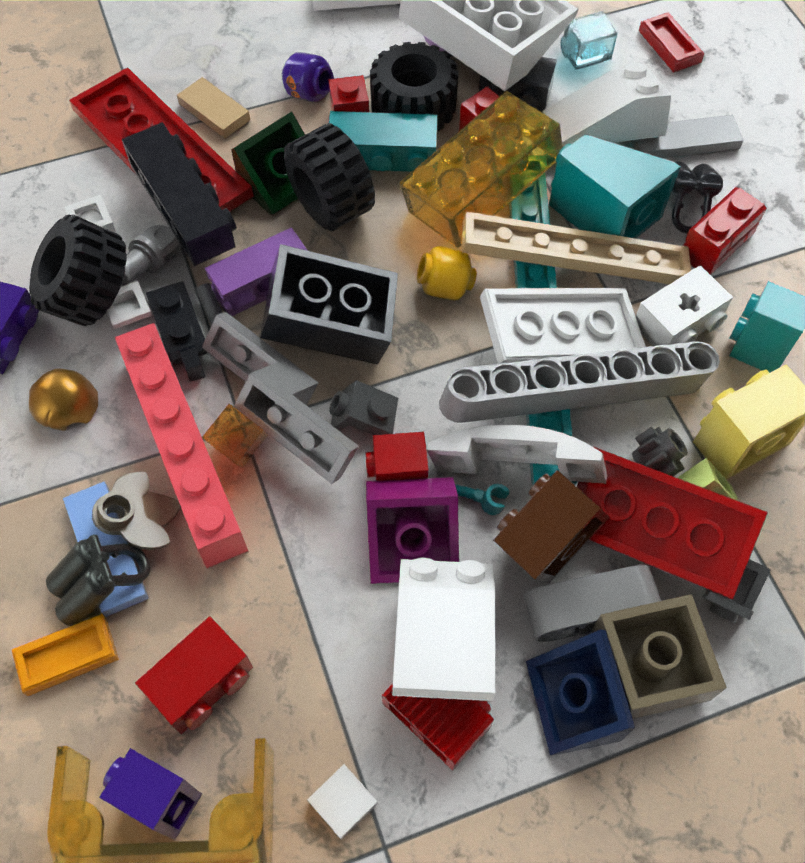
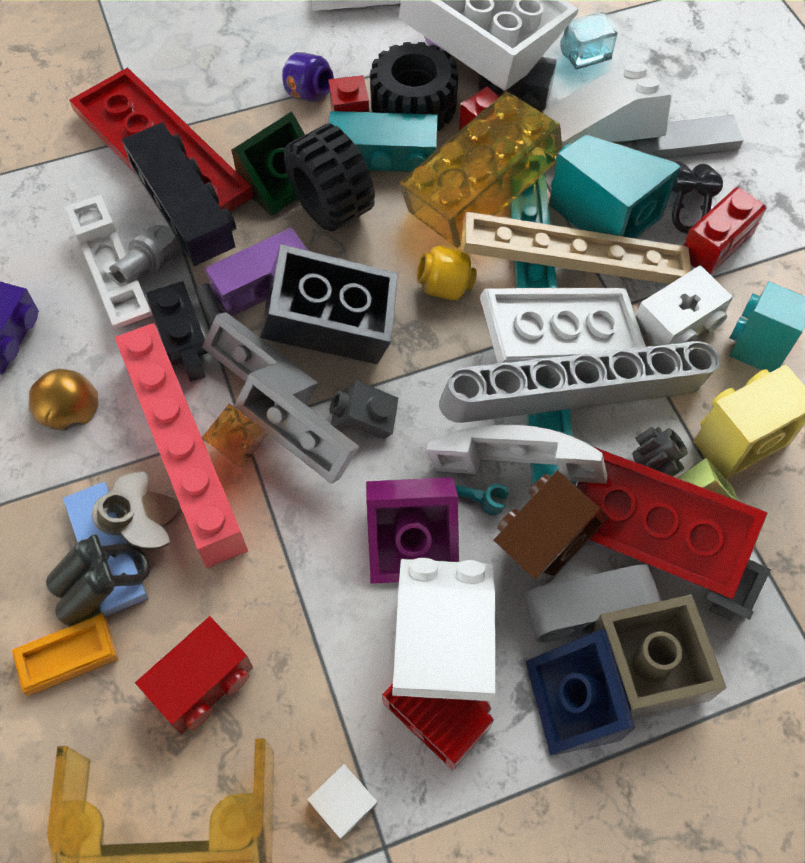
black tyre [29,214,127,326] -> none
dark purple brick [99,748,202,840] -> none
tan tile [177,77,251,139] -> none
red brick [365,431,429,481] -> none
red tile [638,12,705,73] -> none

